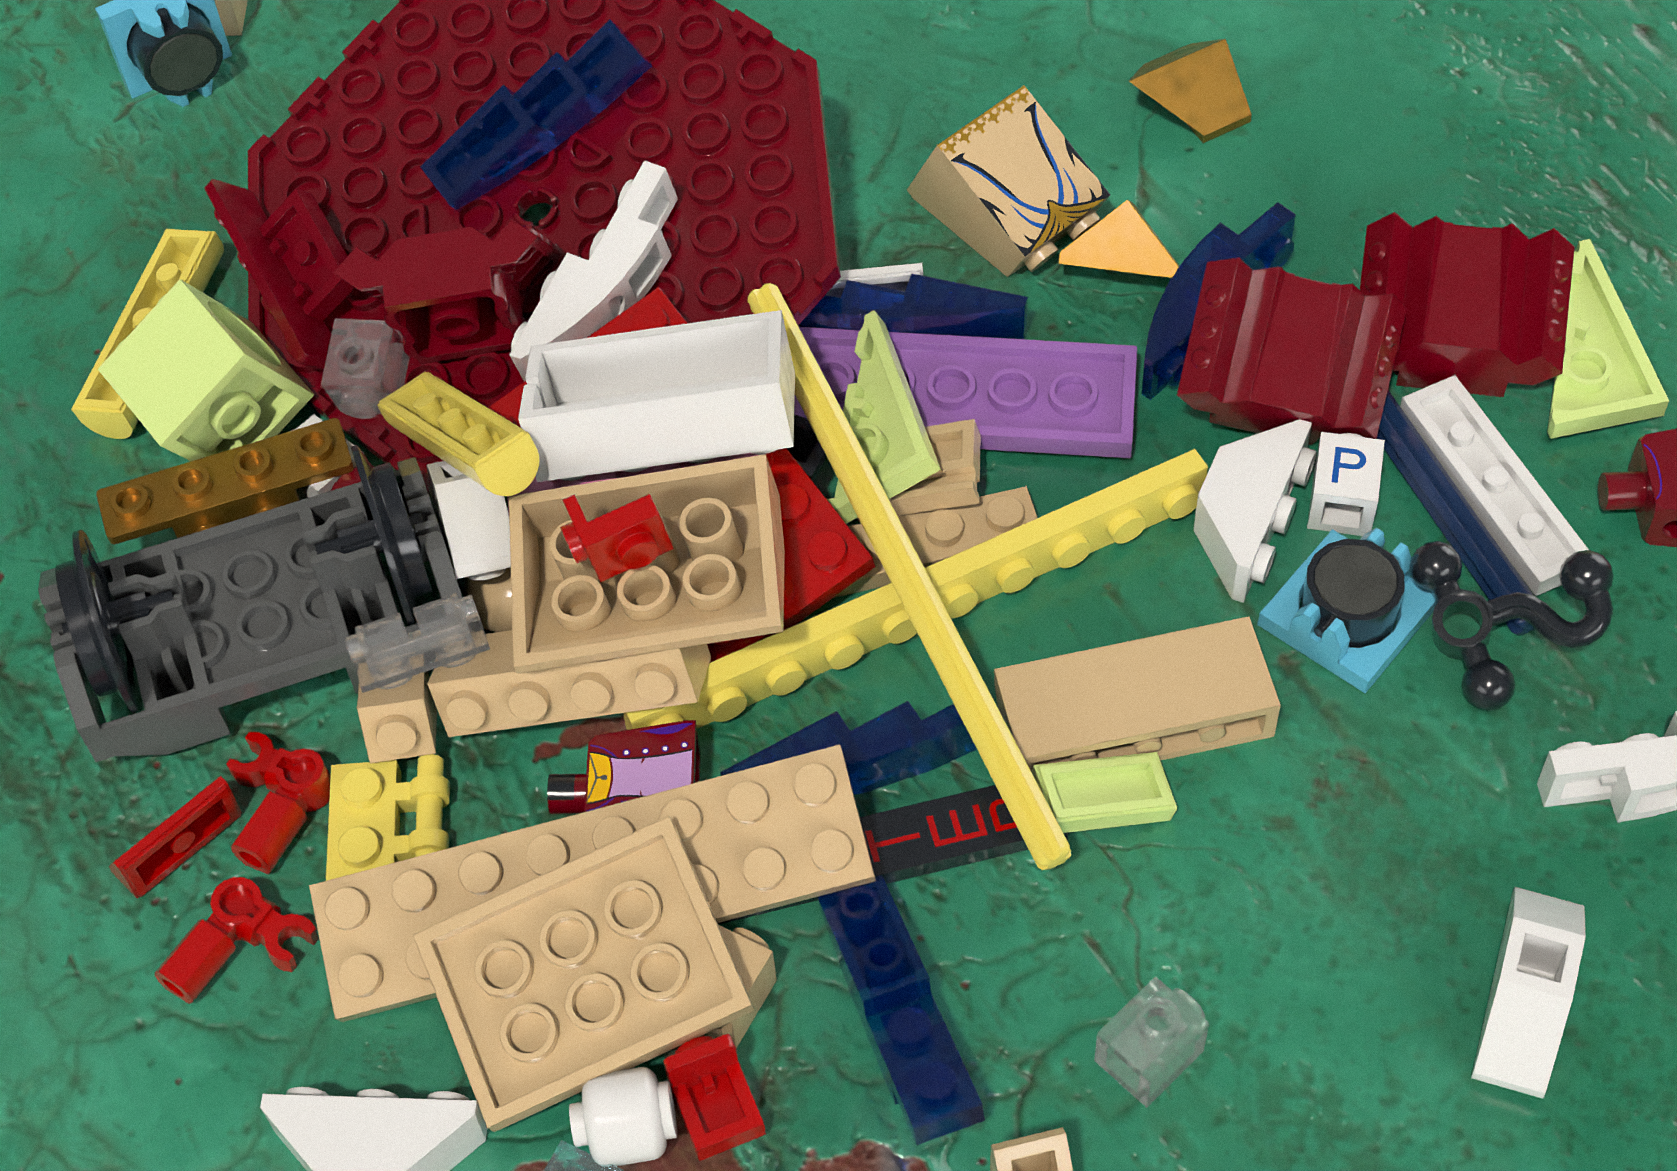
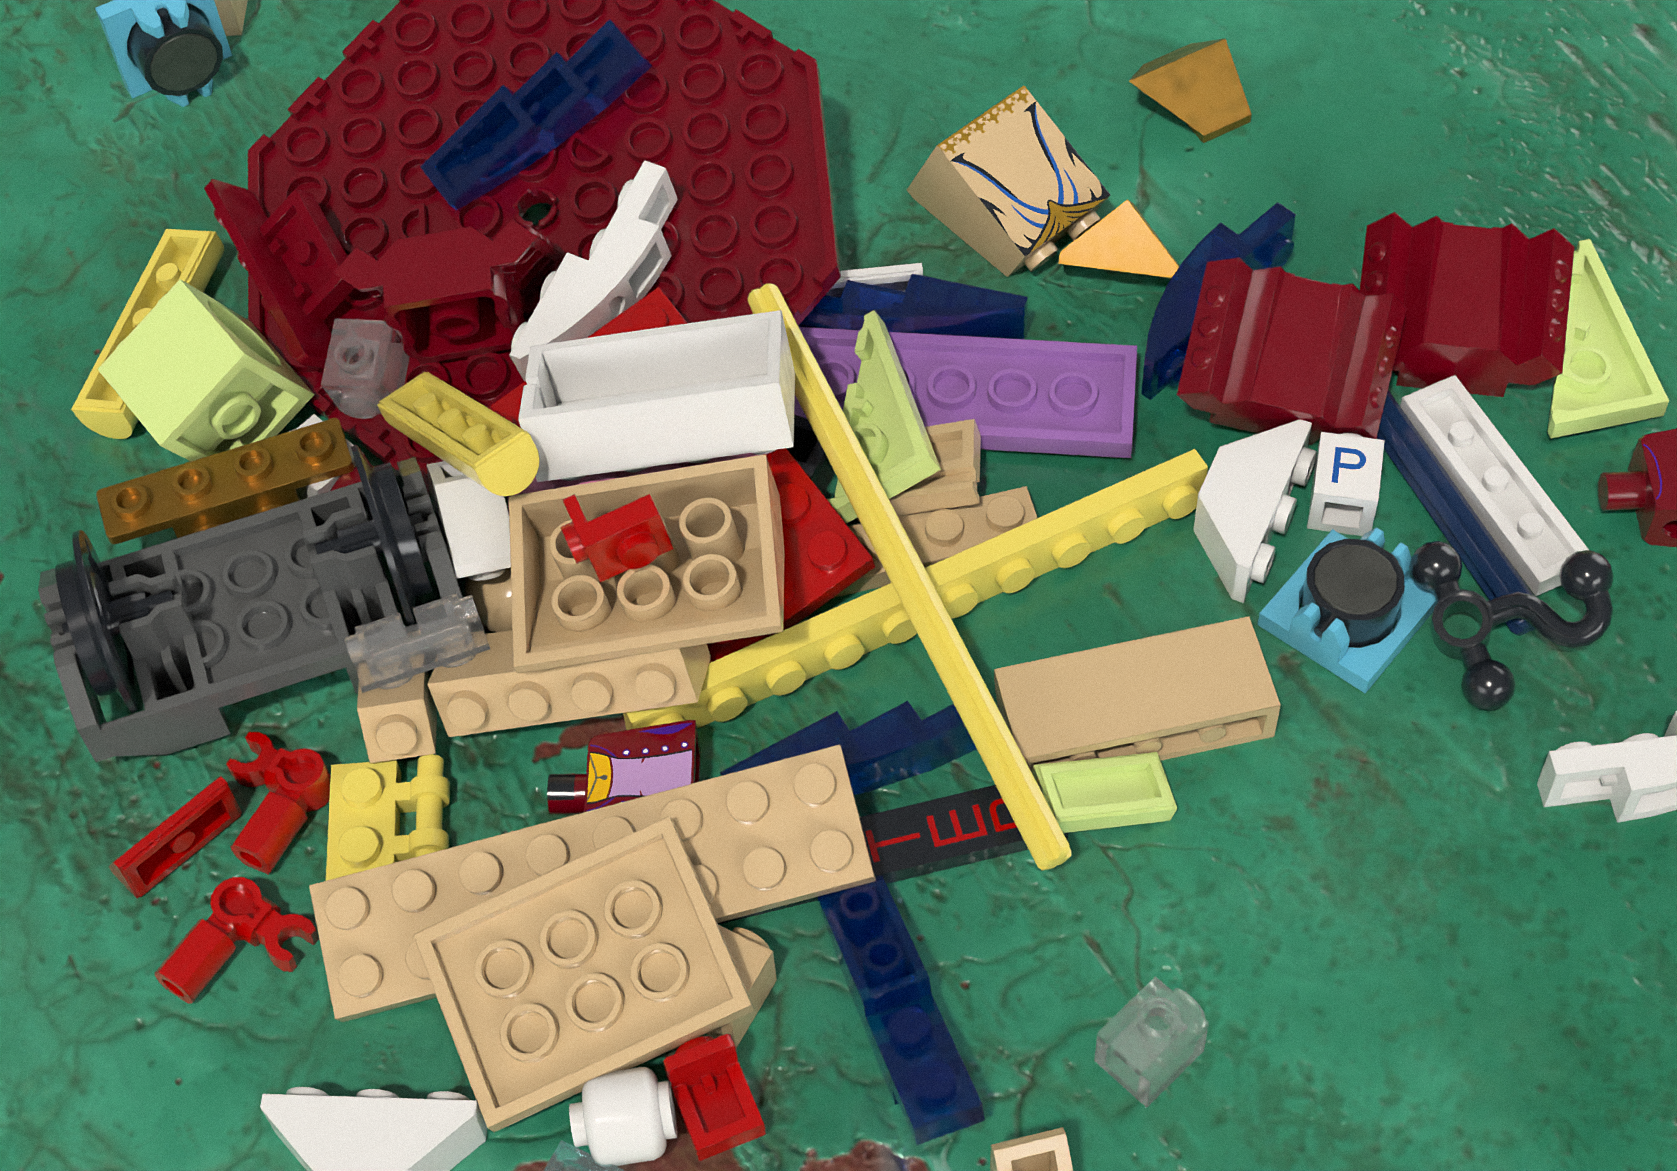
white slope [1471,887,1586,1099] -> none

